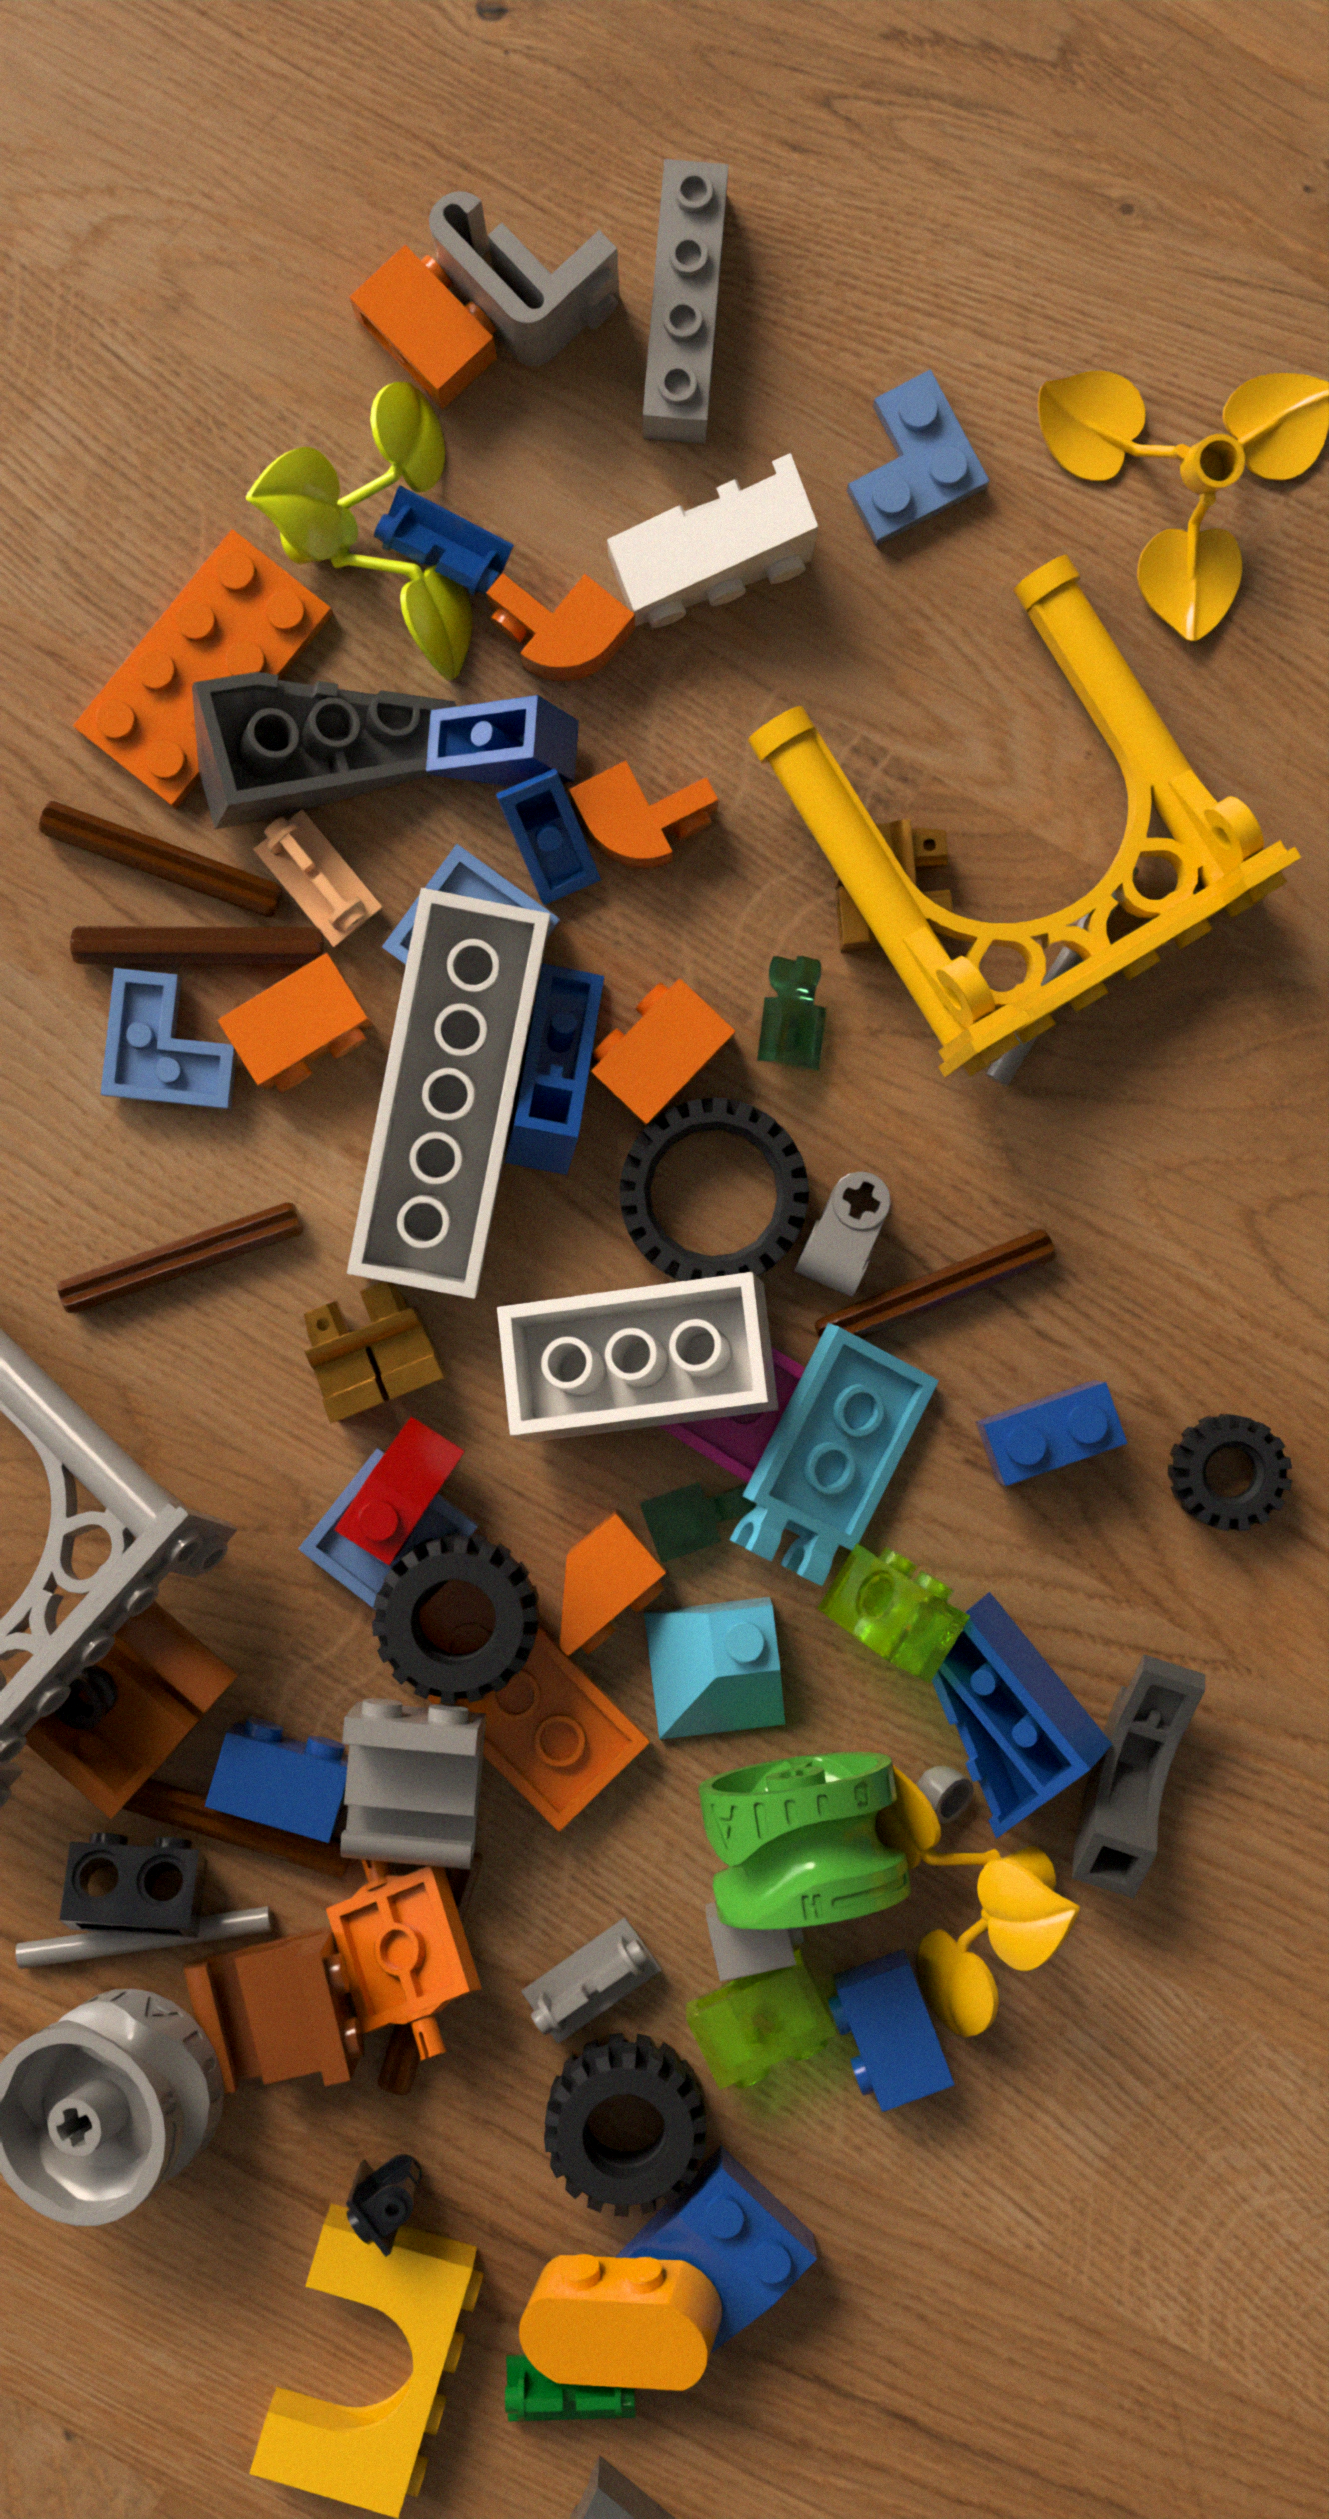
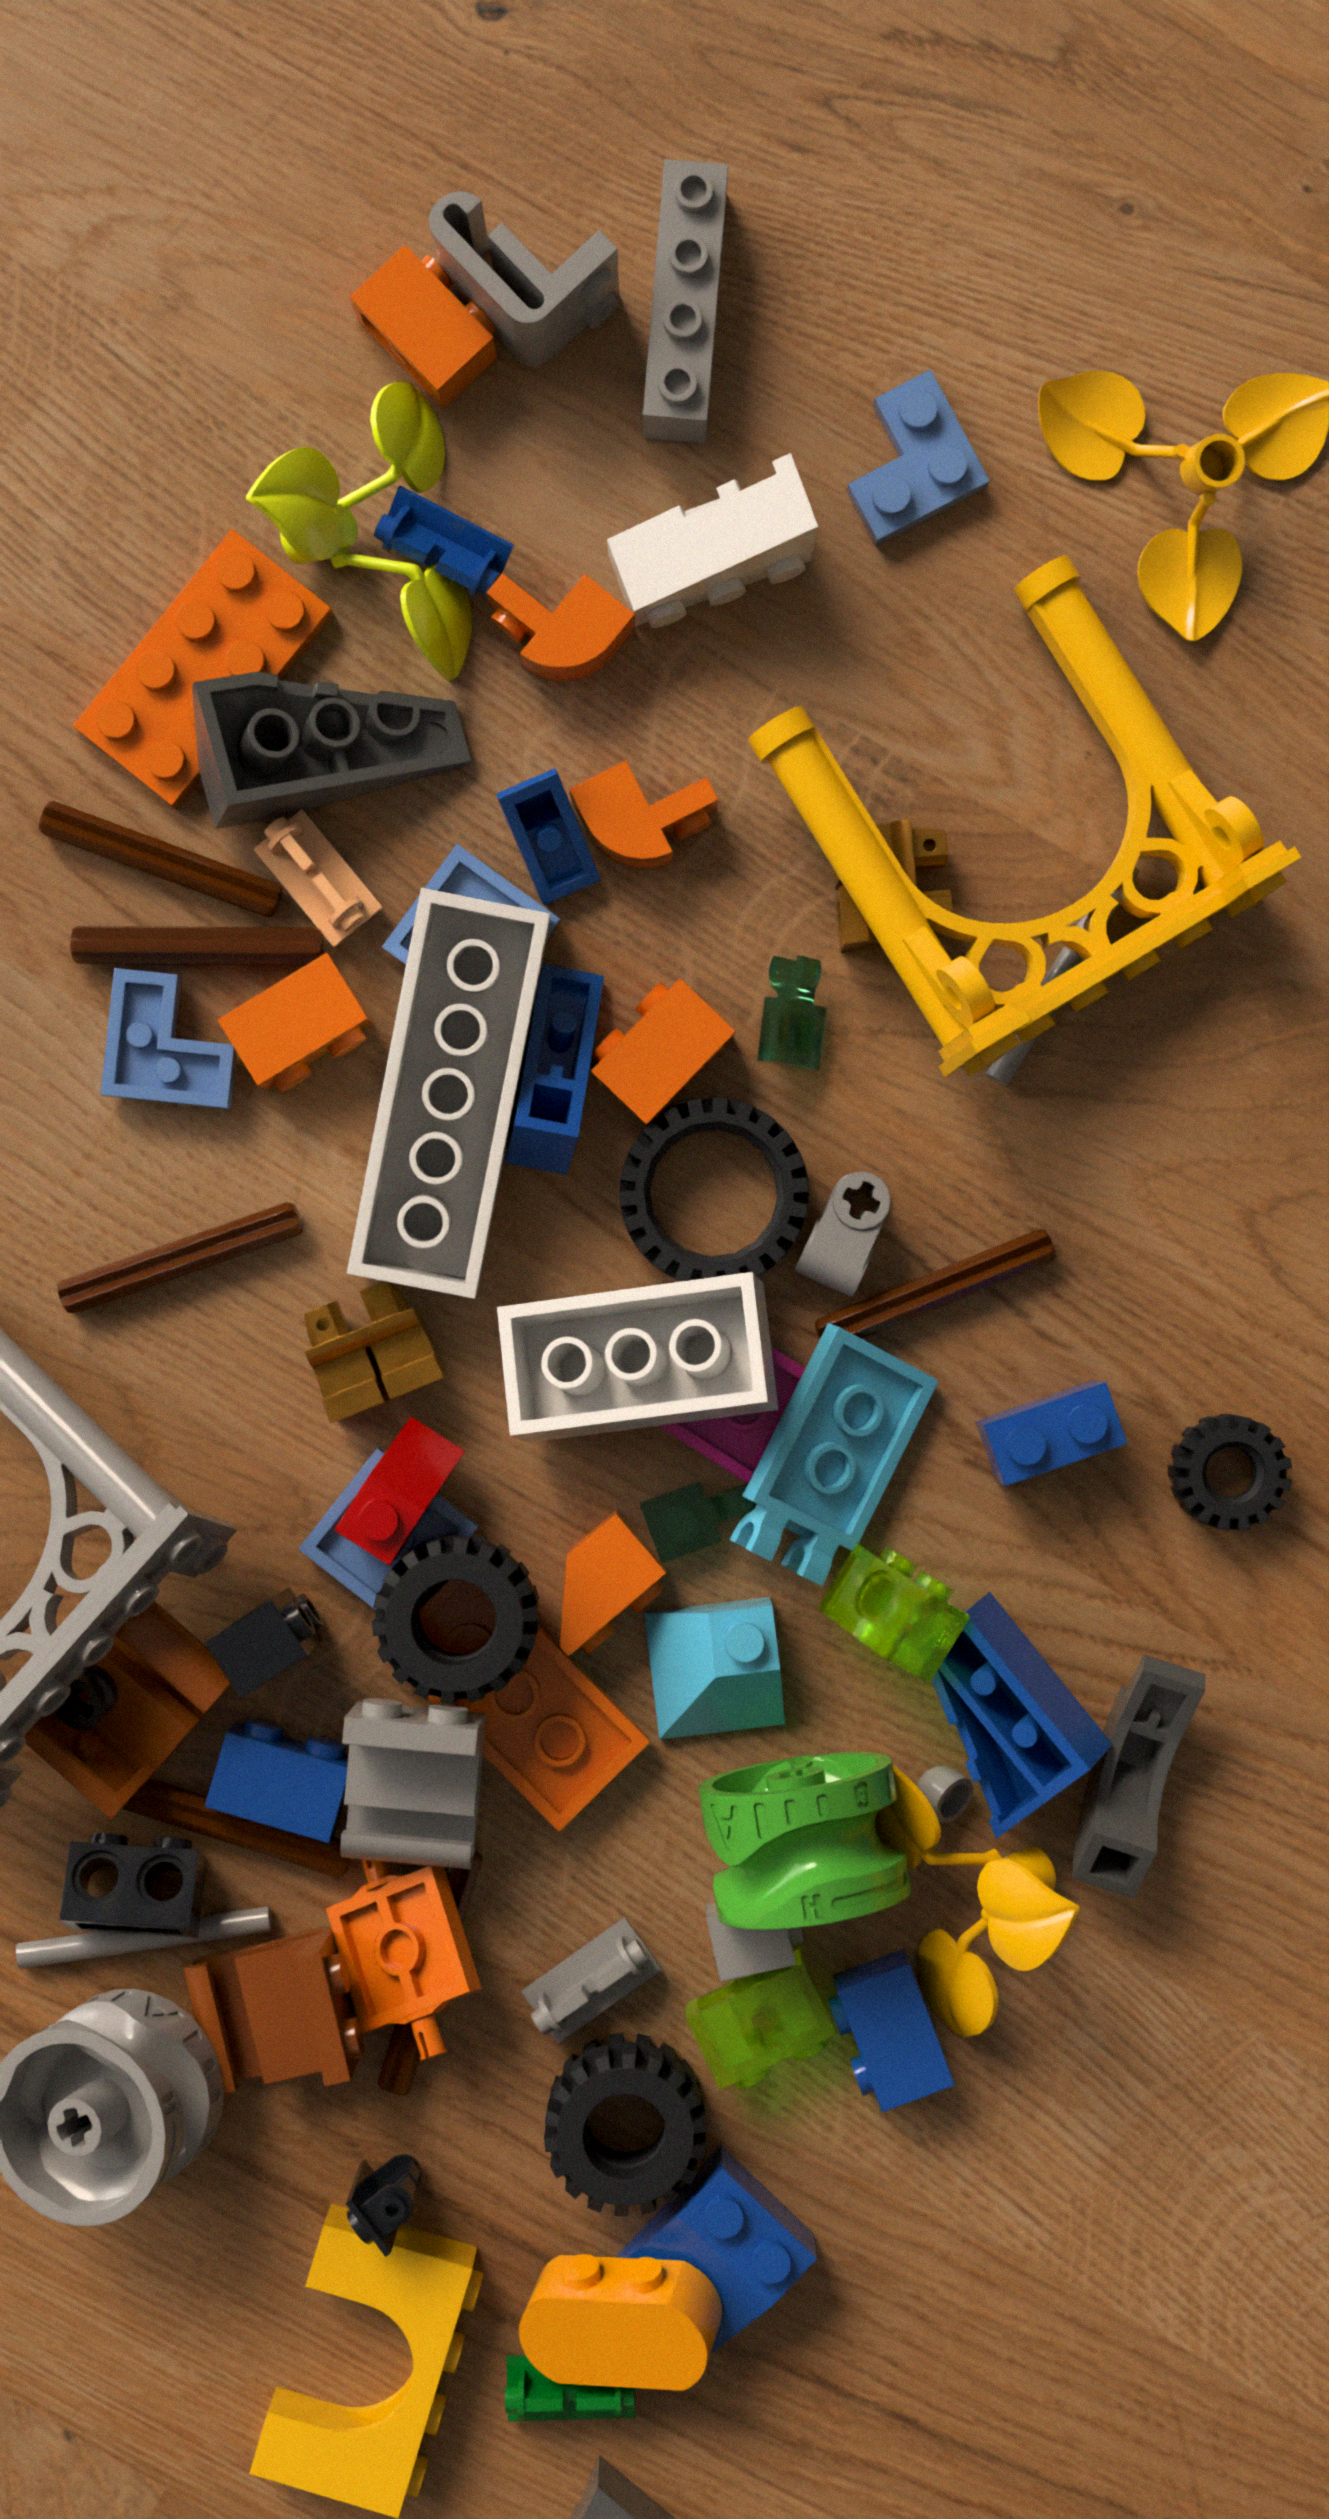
blue slope [426,695,579,787] -> none
none -> black brick [205,1587,324,1699]

